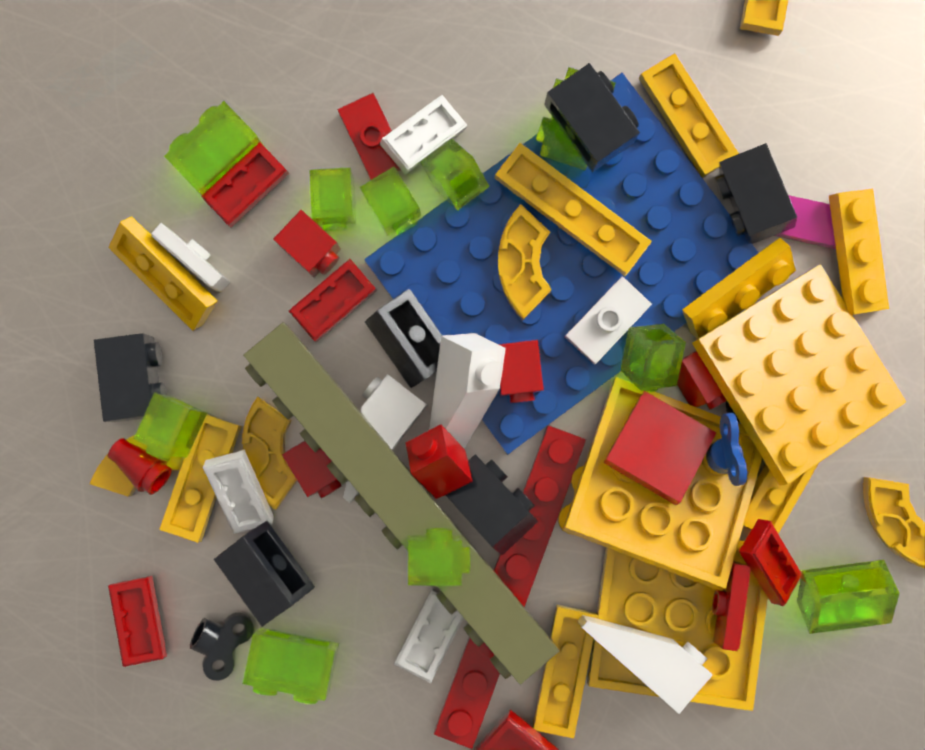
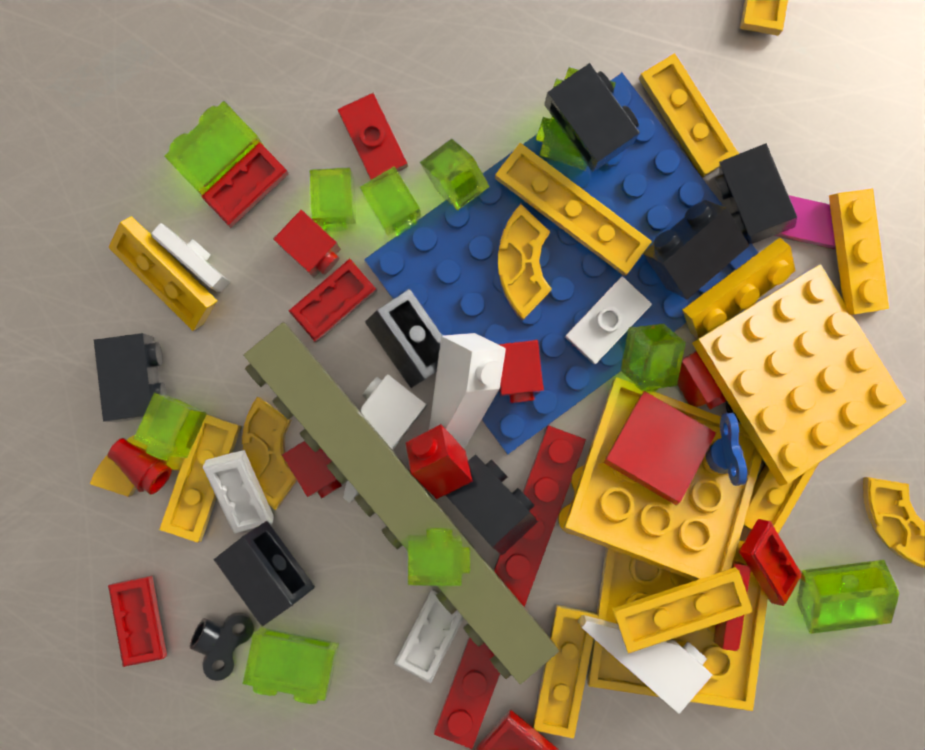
white plate [380,95,467,175] -> none
none -> yellow plate [612,567,753,654]
none -> black brick [643,200,750,300]

